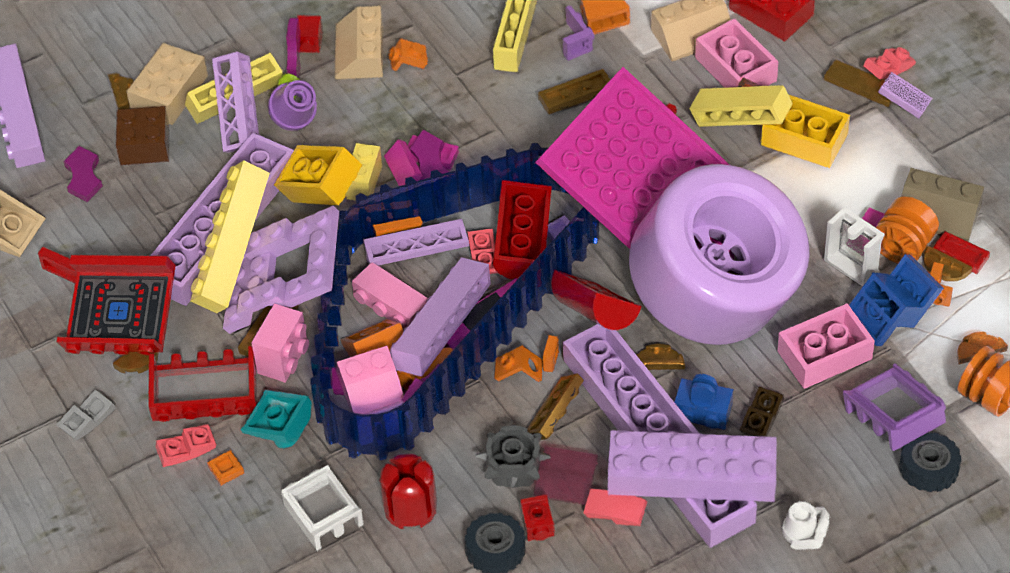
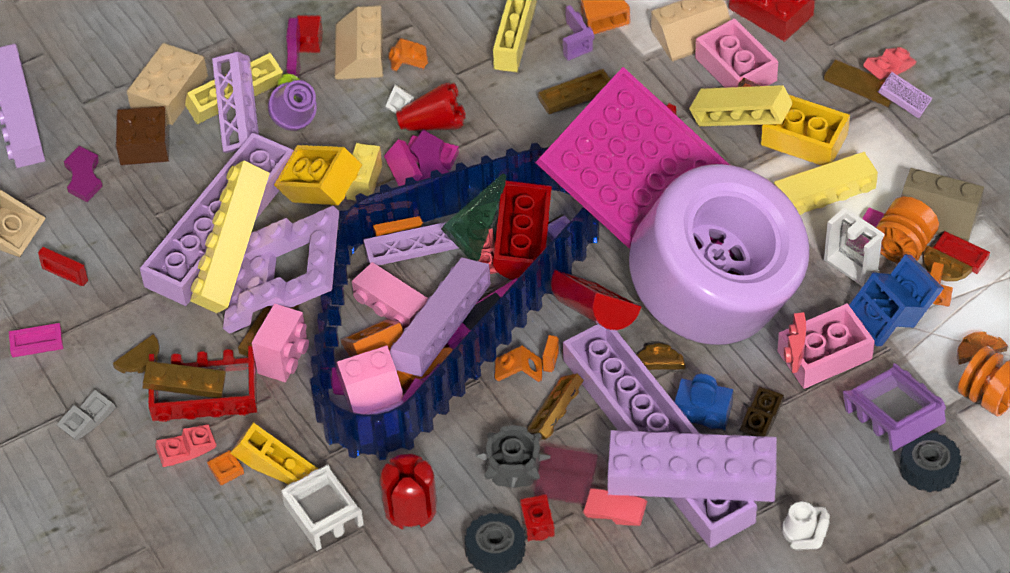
panel [56,255,176,356] -> none
pearl gold tile [108,73,134,110] -> none
teal slope [241,390,312,448] -> none
none -> dark pink tile [9,323,64,358]
none -> pearl gold plate [143,361,226,398]
none -> yellow slope [230,423,318,485]
none -> white slope [385,85,415,113]
none -> red cone [396,82,466,131]
none -> clear green wing [441,173,507,261]
none -> light yellow brick [774,152,878,215]
none -> coral slope [783,312,806,373]

